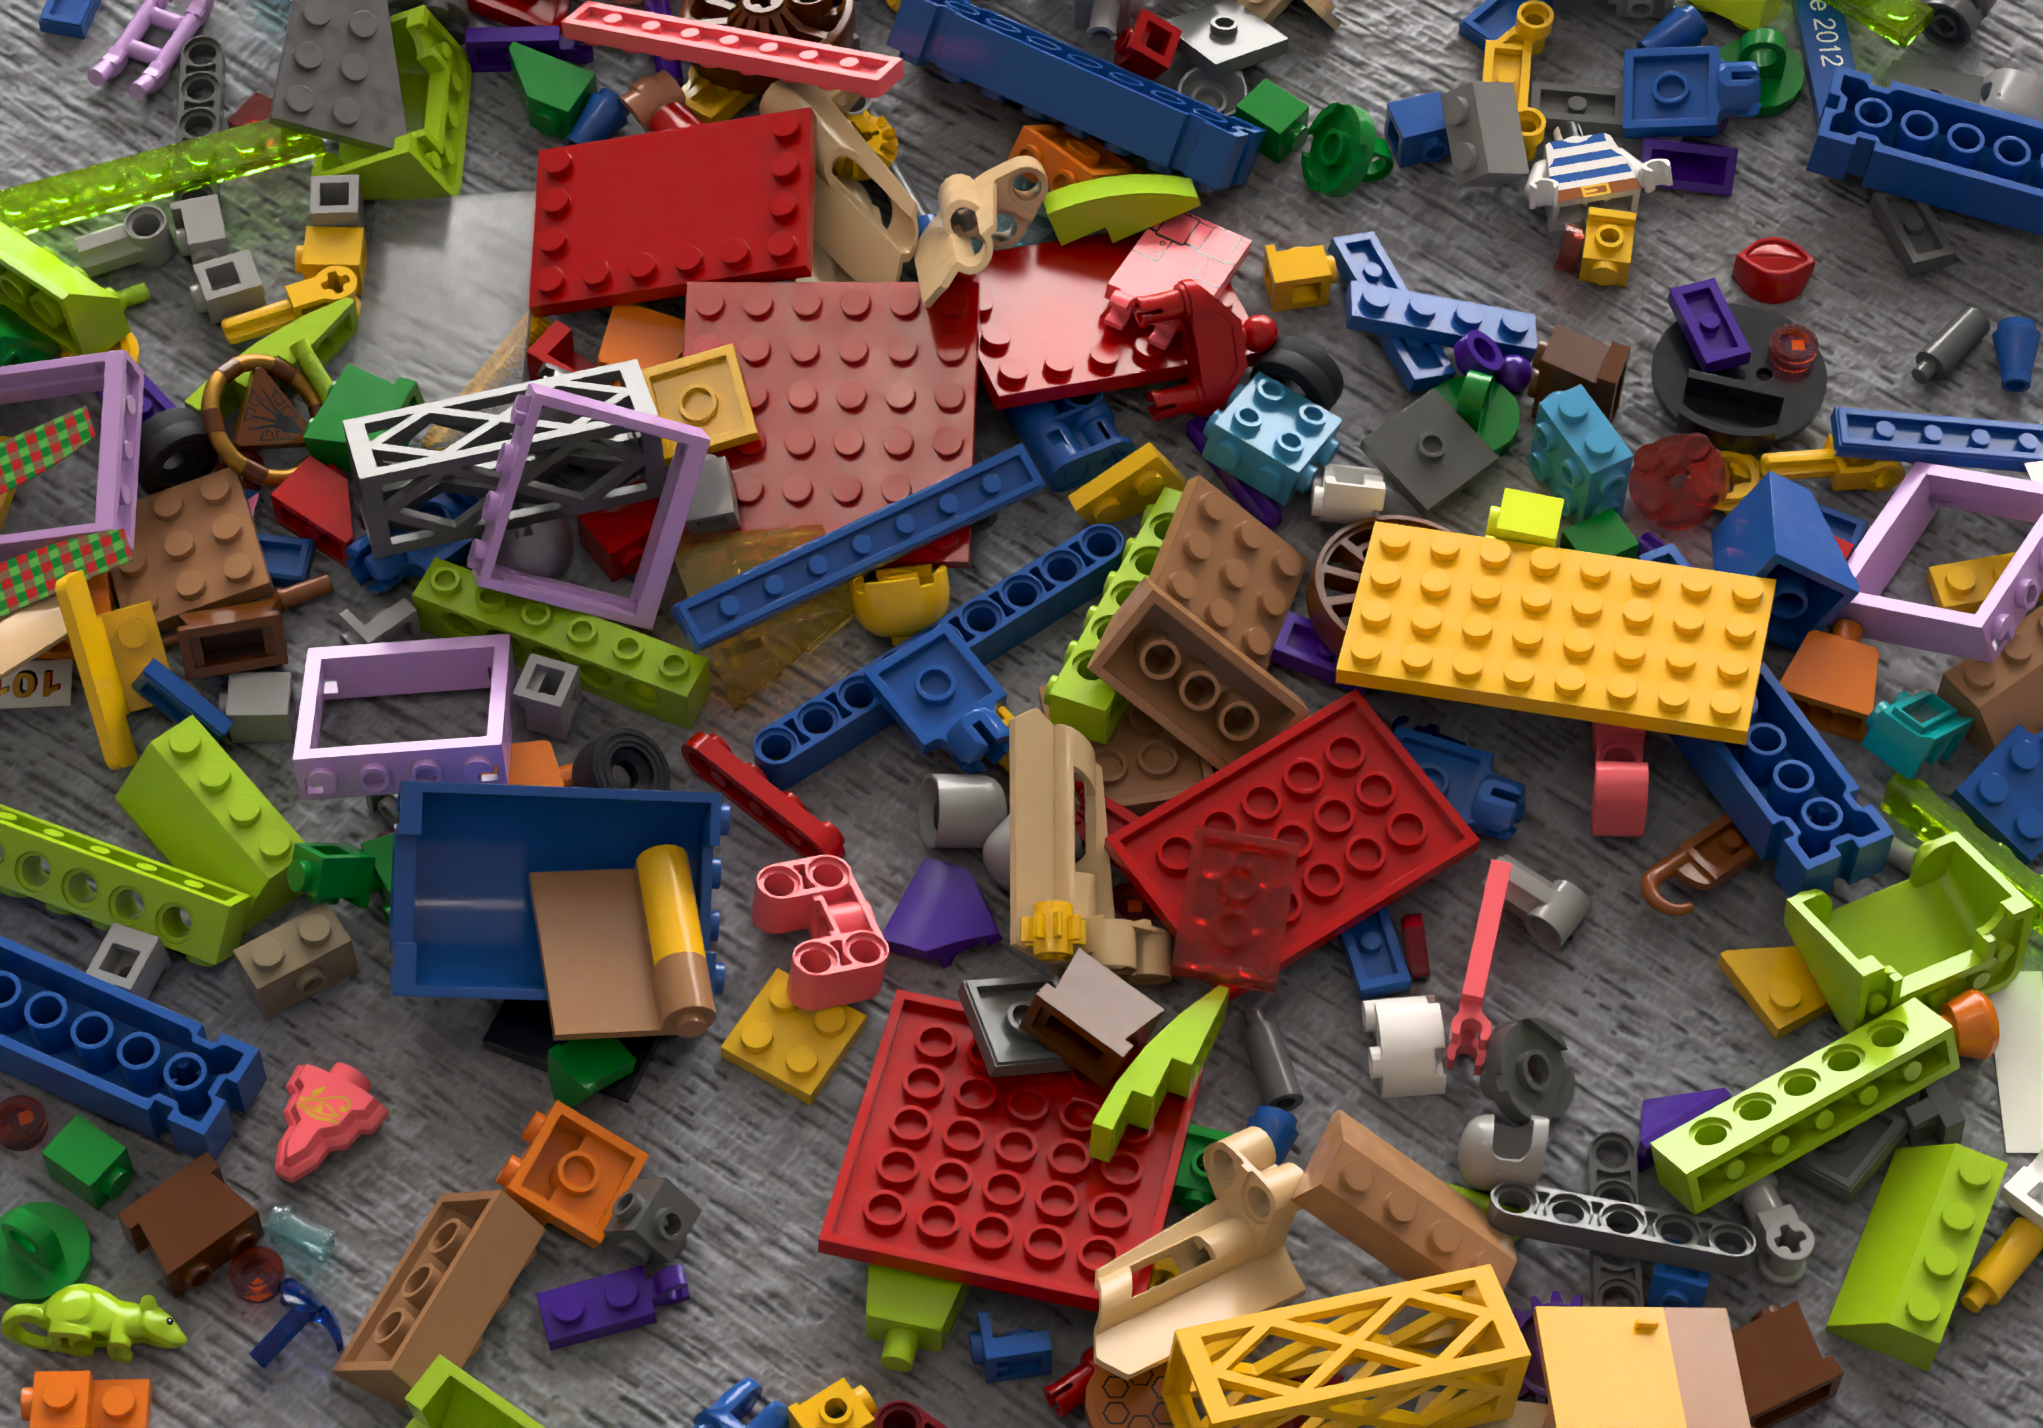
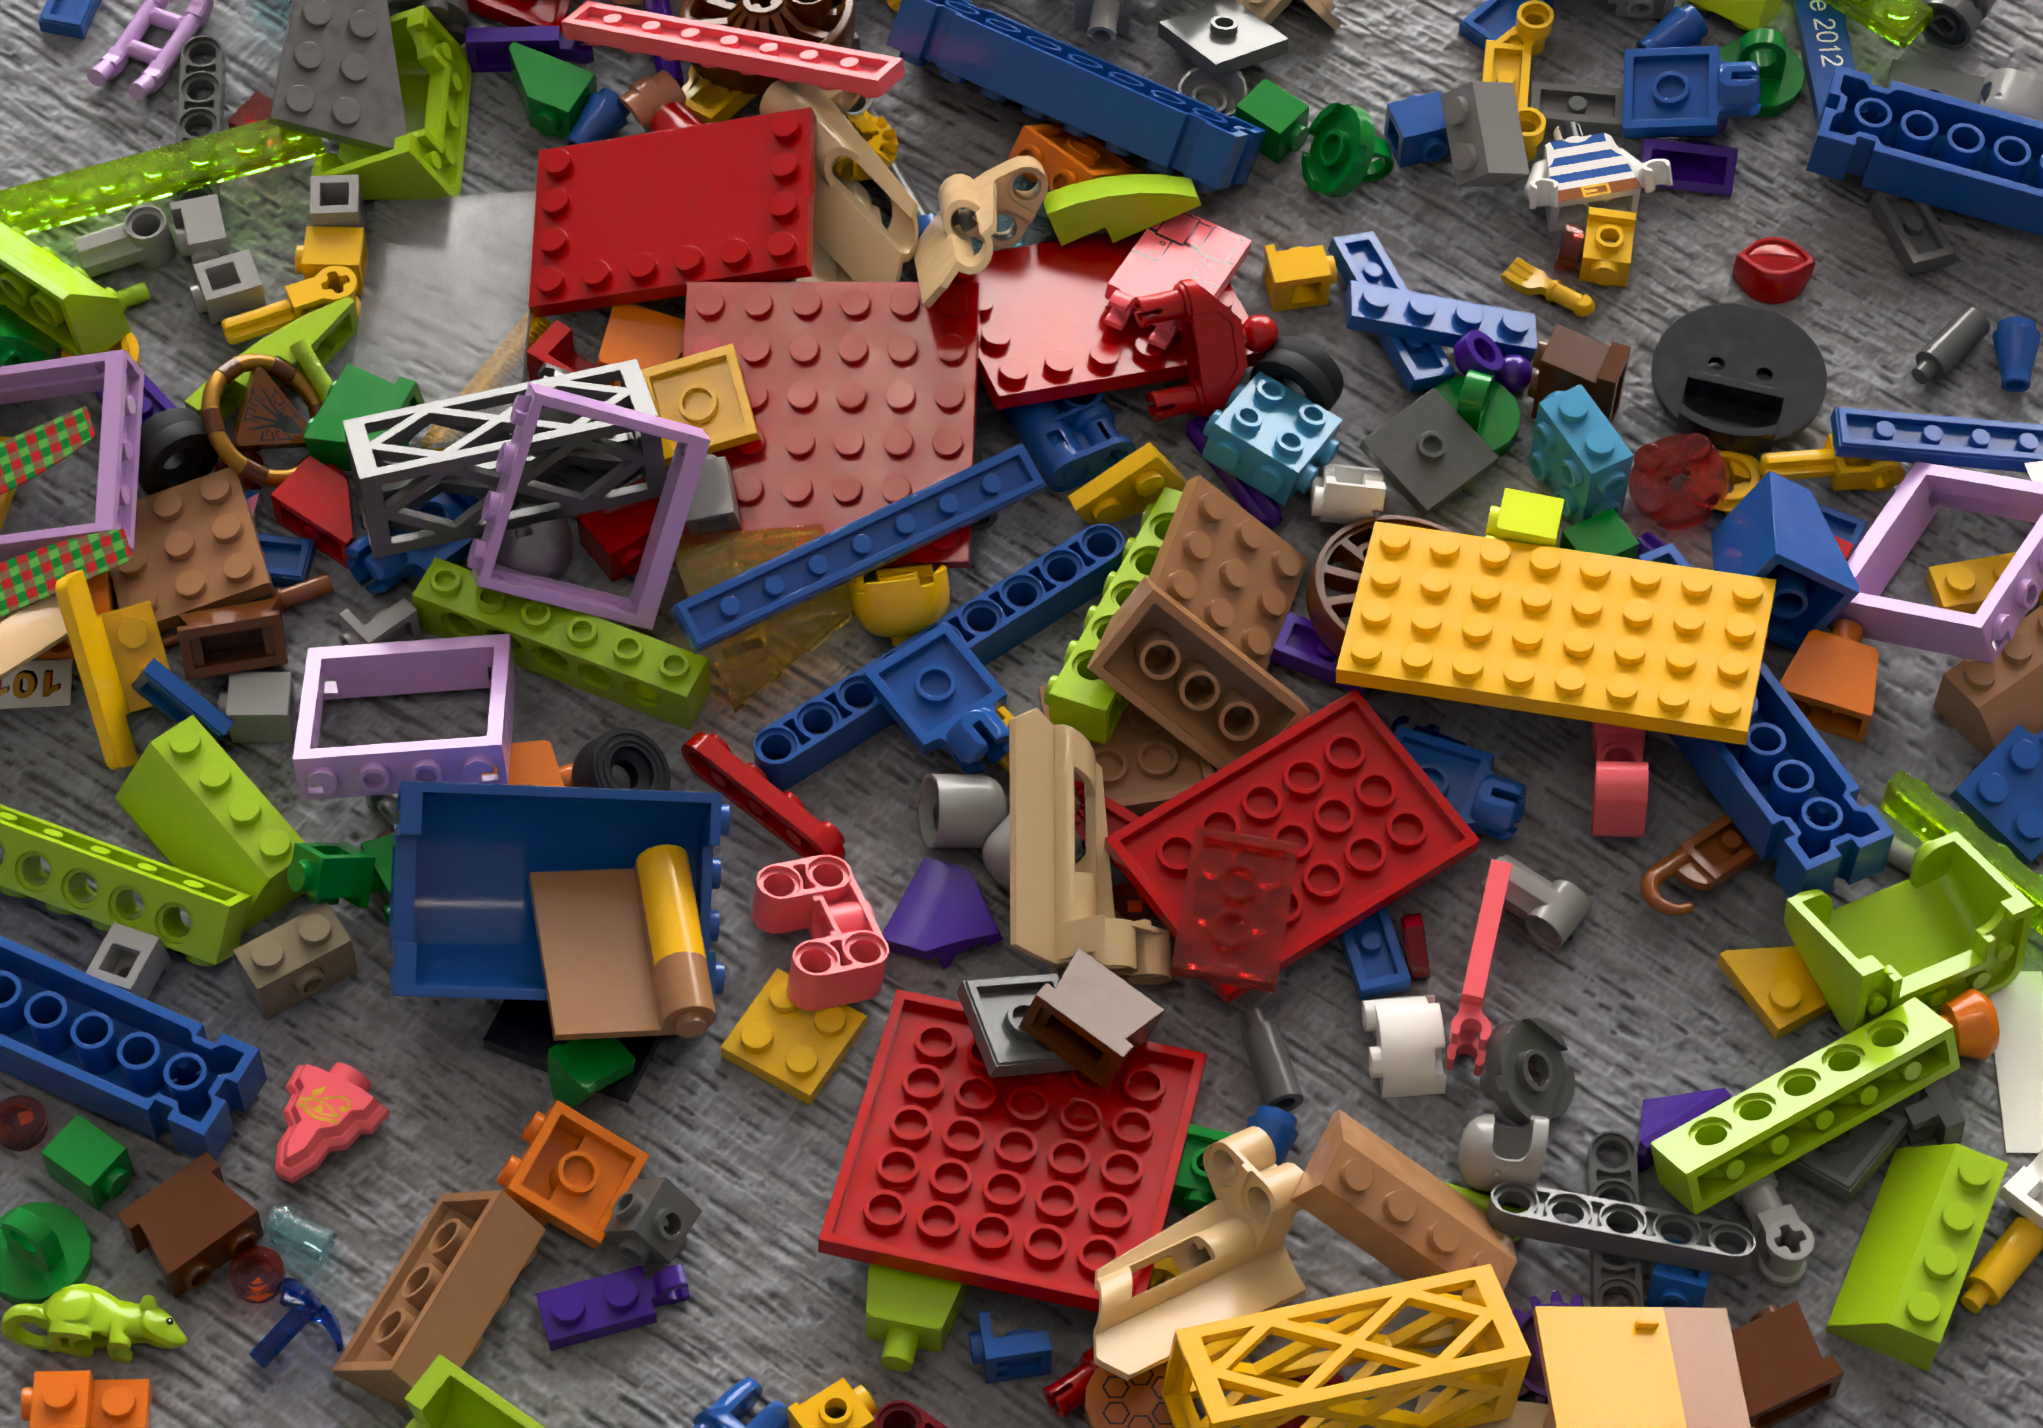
light grey brick [513,653,583,740] -> none
yellow gear [1020,900,1086,962] -> none
lime slope [1089,985,1230,1163] -> none
red brick [1114,8,1183,81] -> none
dark purple plate [1667,278,1752,374] -> none
clear red tile [1767,323,1819,372] -> none
teal window [1860,690,1975,780] -> none
none -> yellow piece [1500,257,1595,317]

